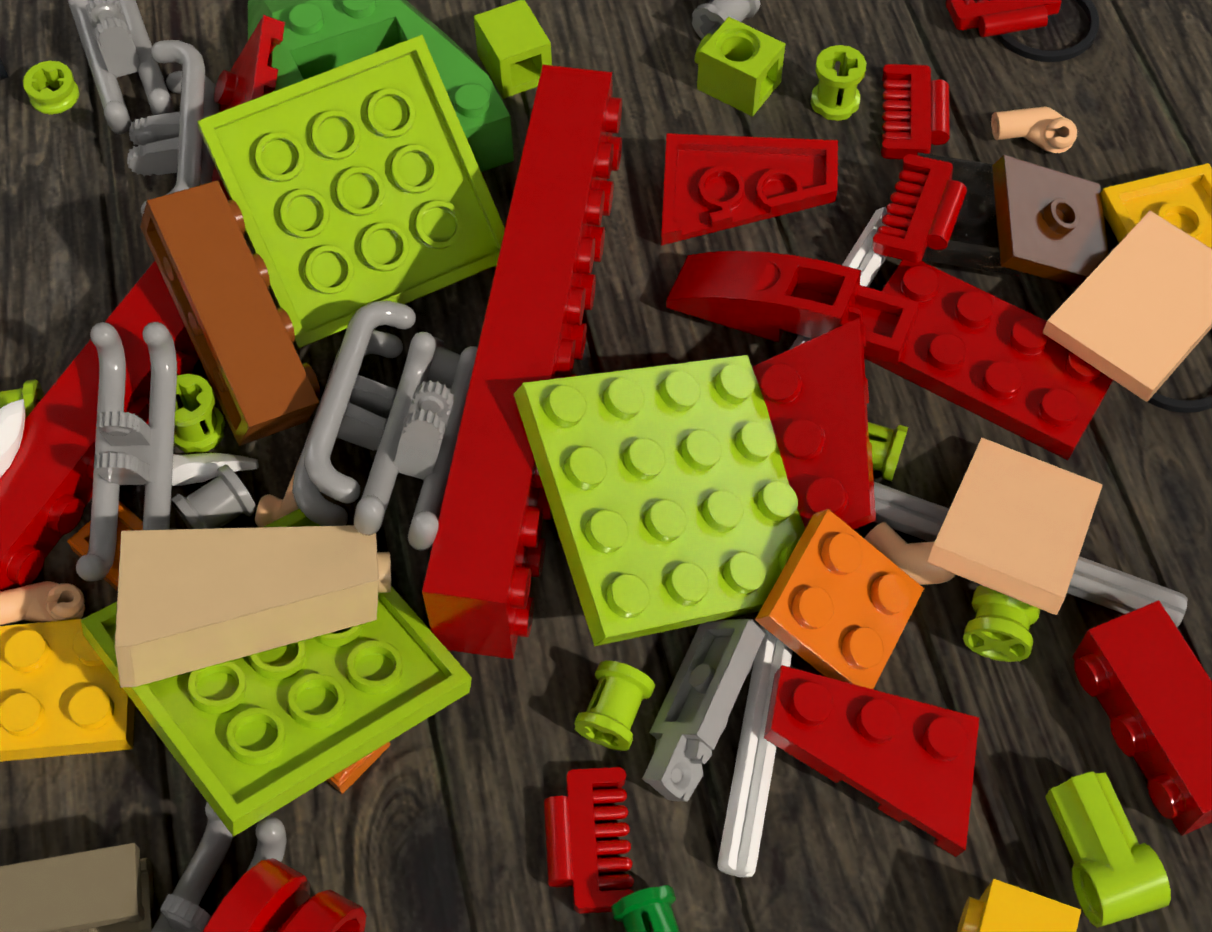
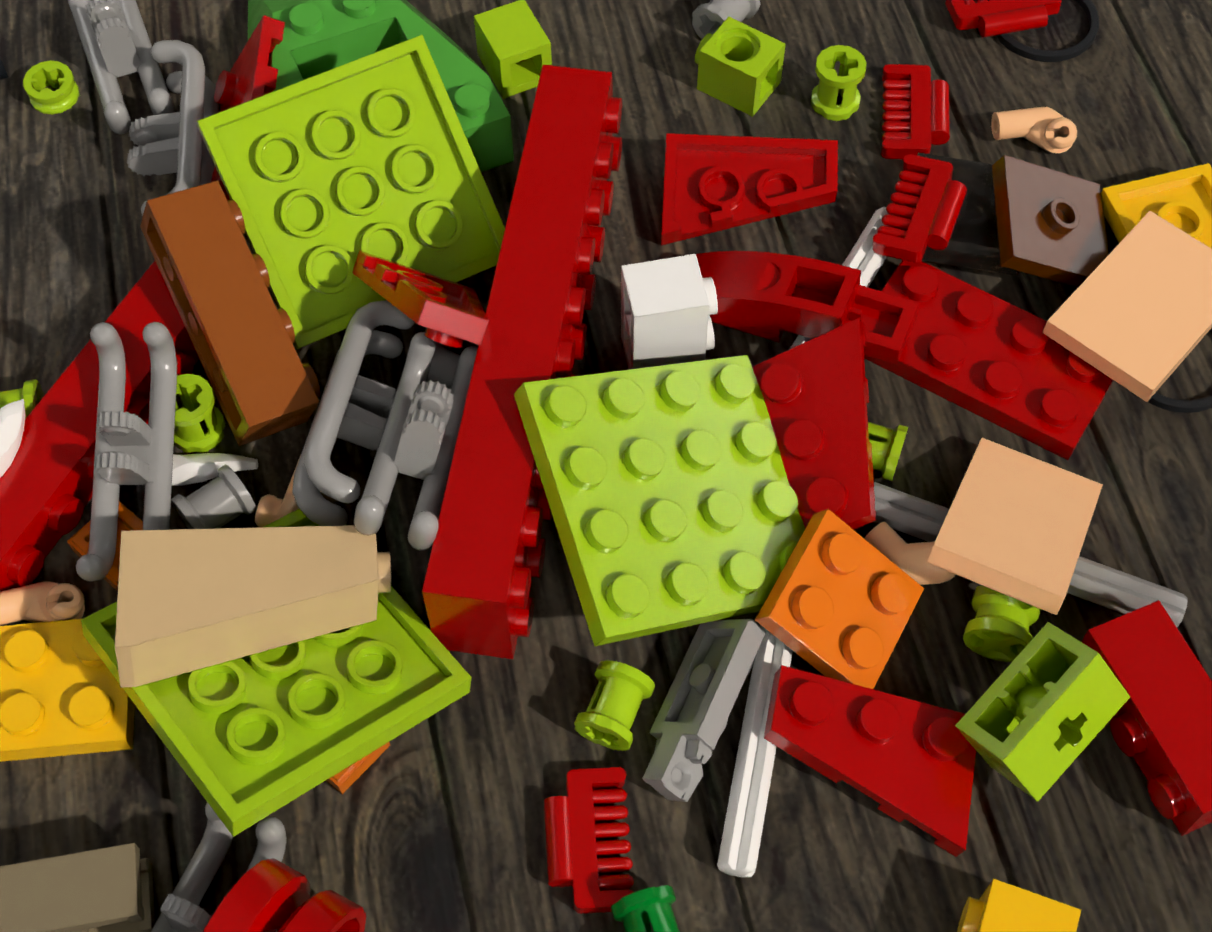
lime piece [1045,771,1171,928] -> none
none -> red wing [352,250,489,348]
none -> white brick [621,254,718,369]
none -> lime brick [955,622,1130,802]

